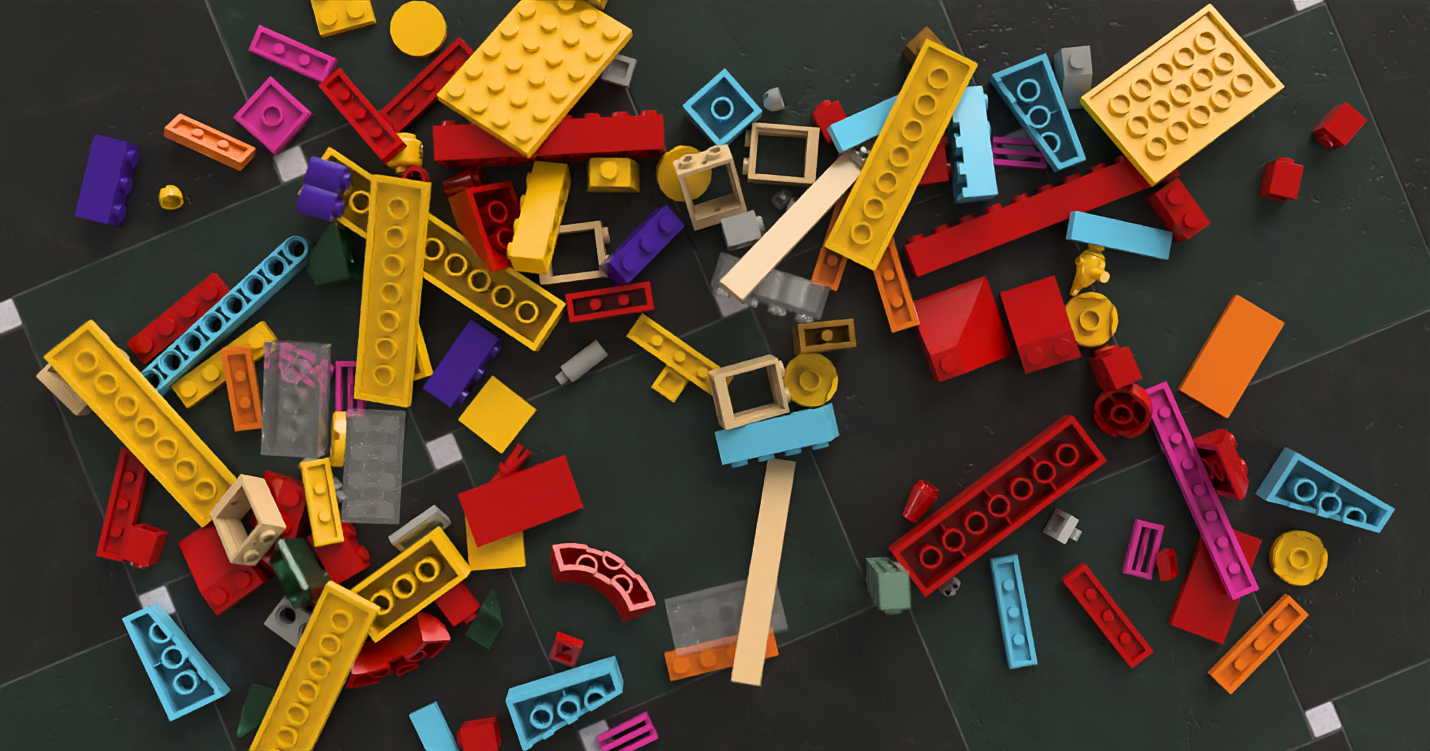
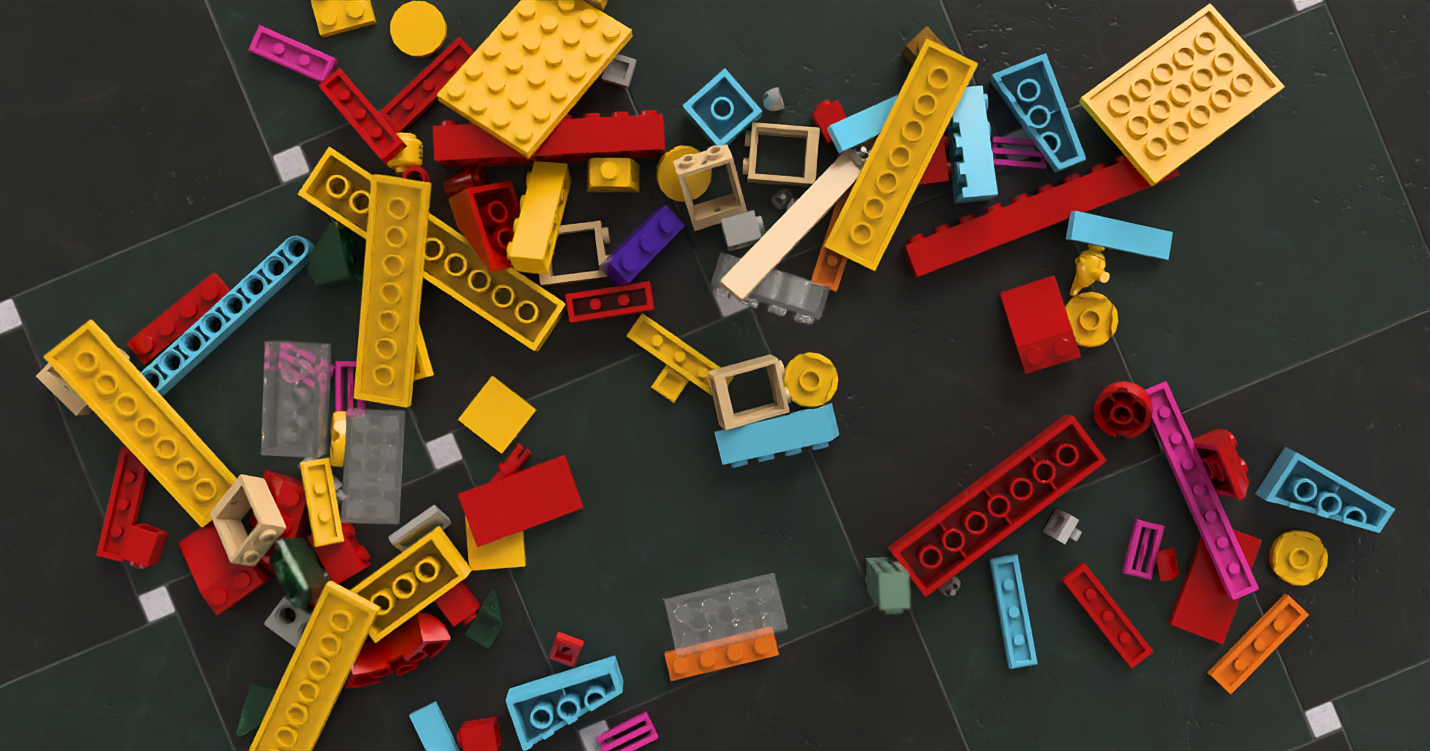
dark purple brick [75,134,139,227] -> none
medium azure wedge [122,602,231,721] -> none
yellow hinge [159,185,183,210] -> none
orange plate [164,114,256,171] -> none
yellow plate [171,321,281,408] -> none
orange plate [221,345,265,432] -> none
dark pink tile [233,76,314,156] -> none
dark purple brick [296,156,353,223] -> none
dark purple brick [423,319,502,407] -> none
red brick [550,543,656,622] -> none
light grey cylinder [555,340,608,385] -> none
tan tile [731,459,796,687] -> none
pearl gold brick [791,319,856,355] -> none
orange plate [873,236,920,333] -> none
red cone [902,479,939,523] -> none
red slope [913,276,1014,382] -> none
light grey slope [1053,45,1093,110] -> none
red brick [1087,344,1143,390] -> none
red brick [1145,177,1210,243] -> none
orange tile [1177,295,1285,419] -> none
red brick [1258,157,1304,202] -> none
red brick [1312,102,1367,150] -> none

